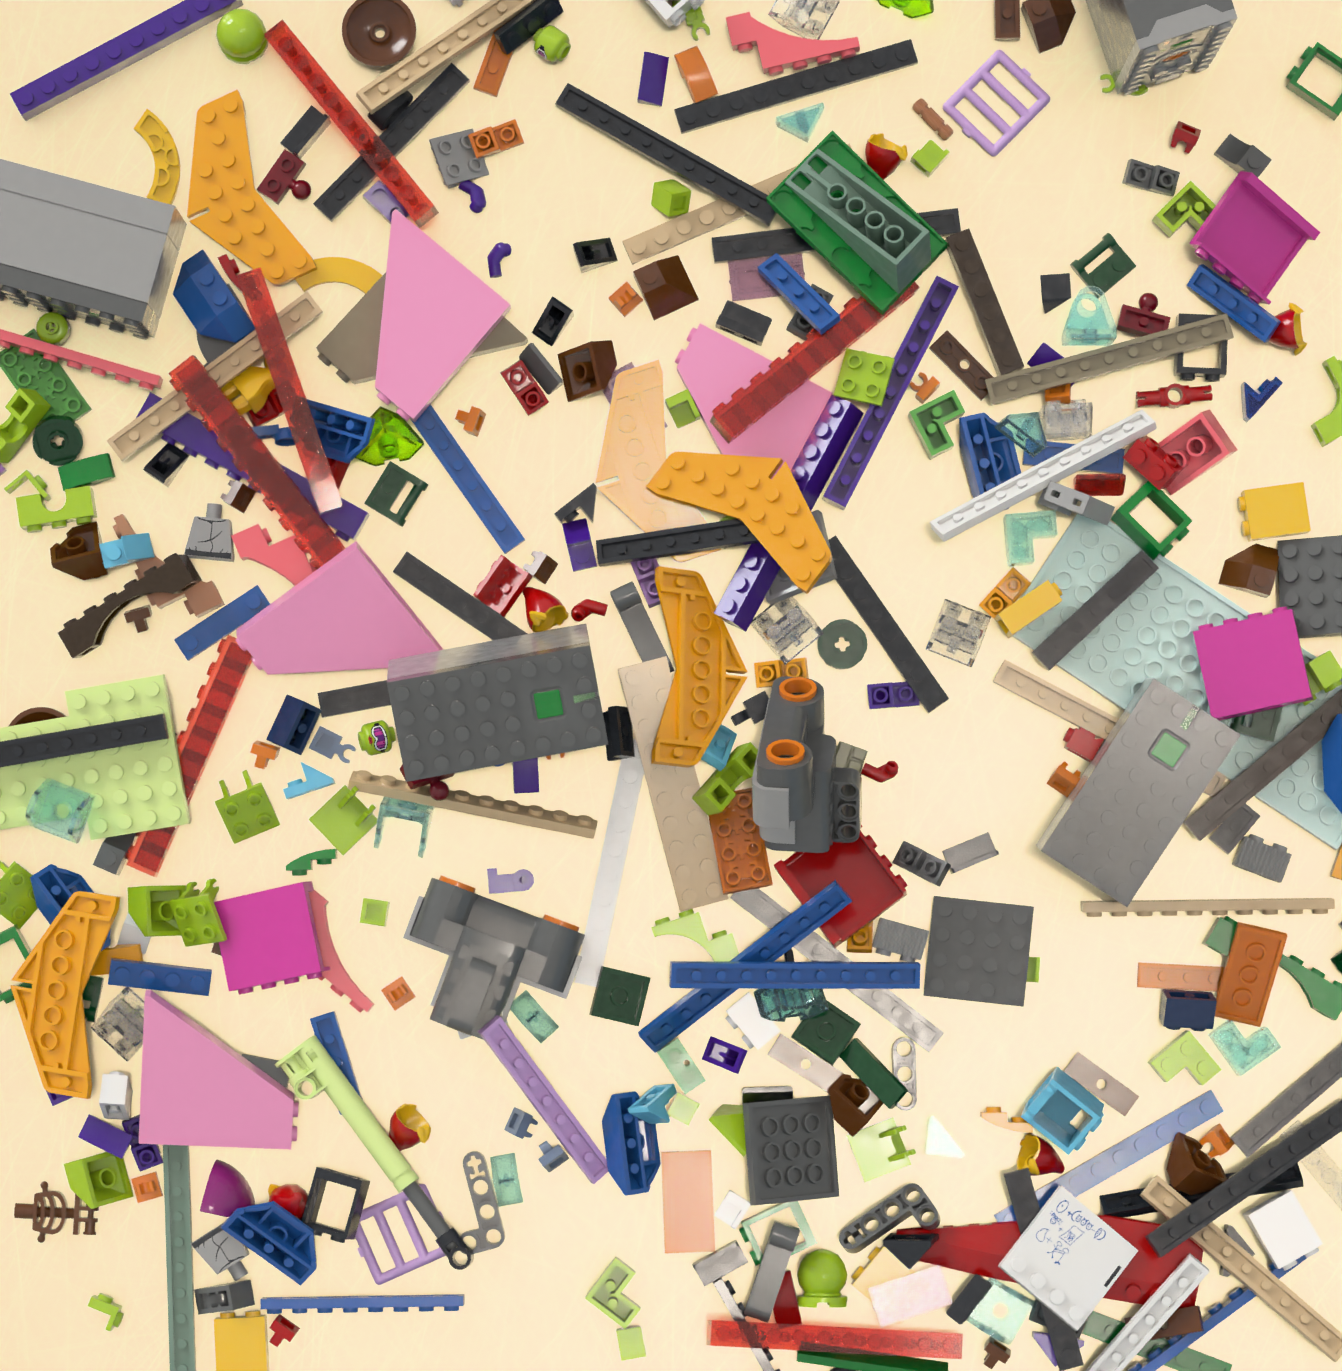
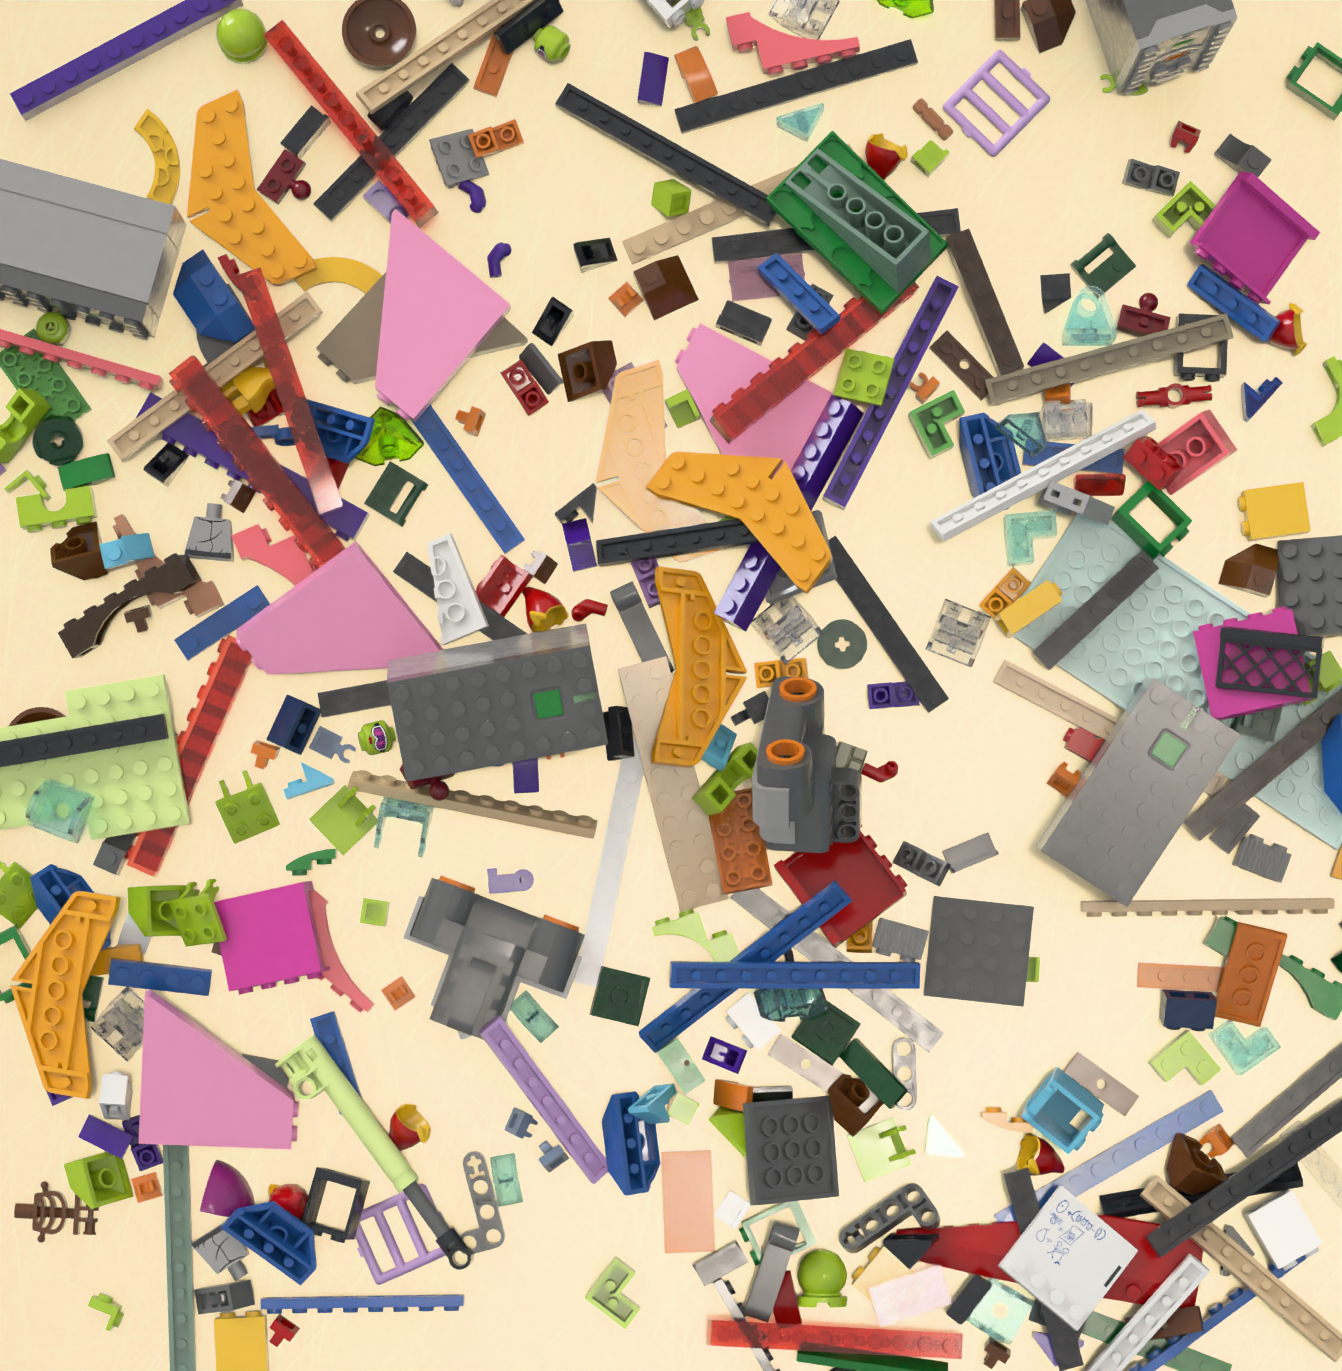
lime panel [616,1326,646,1361] -> none
none -> white wing [427,533,489,645]
none -> orange slope [713,1079,753,1111]
none -> black fence [1215,626,1325,699]

